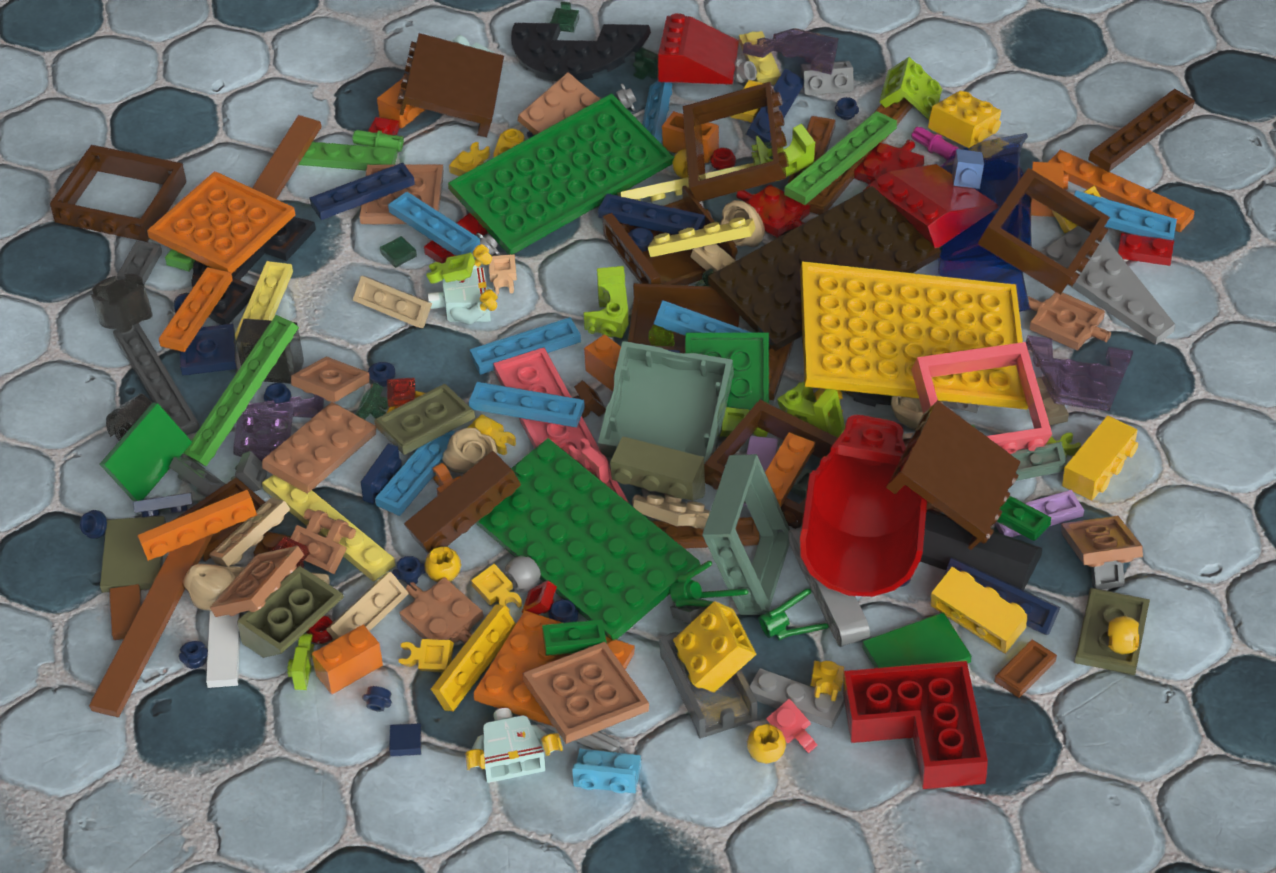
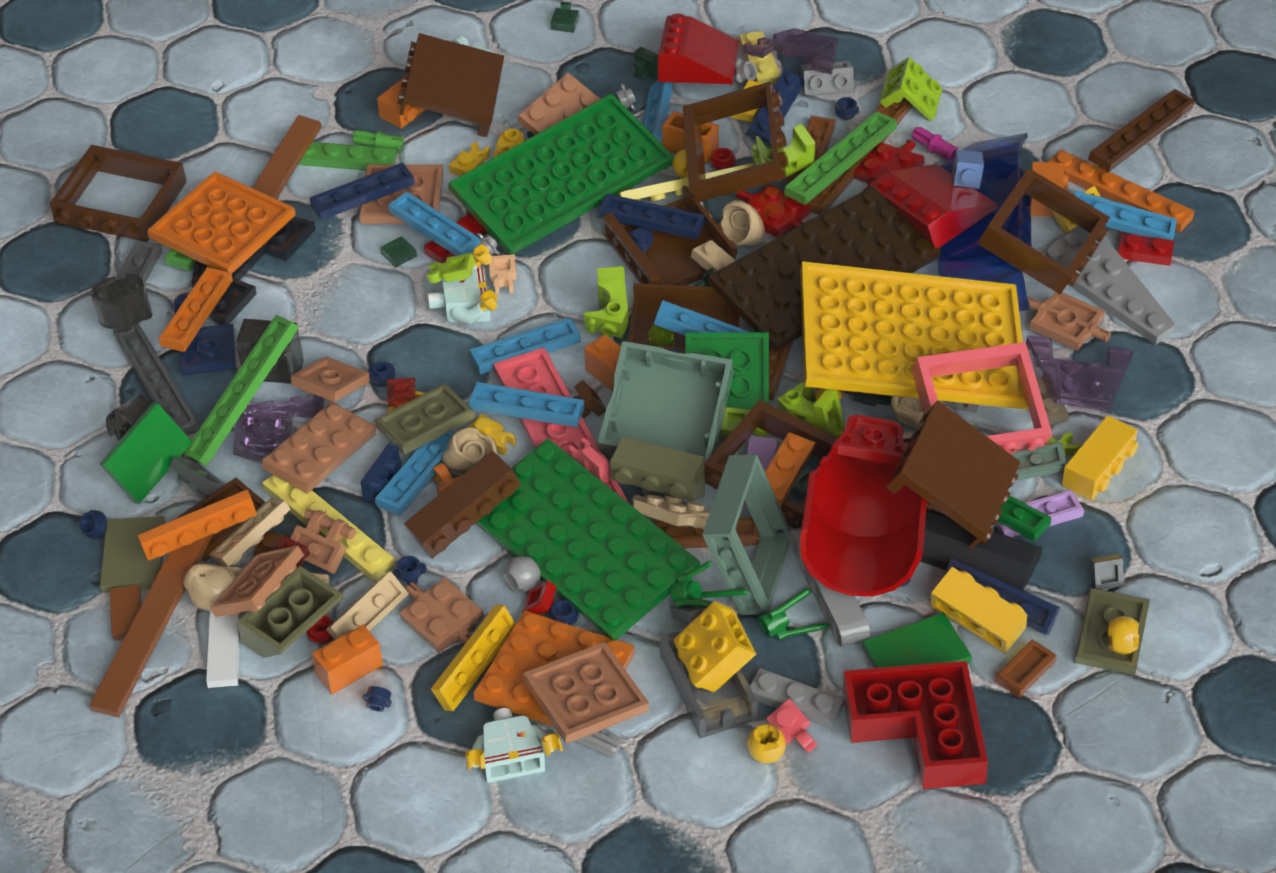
plate [133,492,193,517] -> none
dark blue plate [179,641,208,669] -> none
dark grey tile [231,451,267,492] -> none
light yellow plate [235,261,293,345] -> none
dark blue plate [264,383,292,408] -> none
lime plate [287,634,314,690] -> none
tan plate [353,275,432,328] -> none
clear green tile [355,382,391,420] -> none
red plate [368,117,400,135] -> none
dark blue tile [389,723,422,756] -> none
yellow plate [399,639,454,672] -> none
yellow piece [424,547,462,583] -> none
yellow plate [471,564,522,613] -> none
black plate [511,23,651,81] -> none
green plate [542,619,607,656] -> none
medium azure bracket [572,749,641,793] -> none
light yellow plate [648,217,756,257] -> none
yellow plate [811,660,844,701] -> none
yellow brick [928,90,1002,148] -> none
nougat plate [1061,516,1143,567] -> none

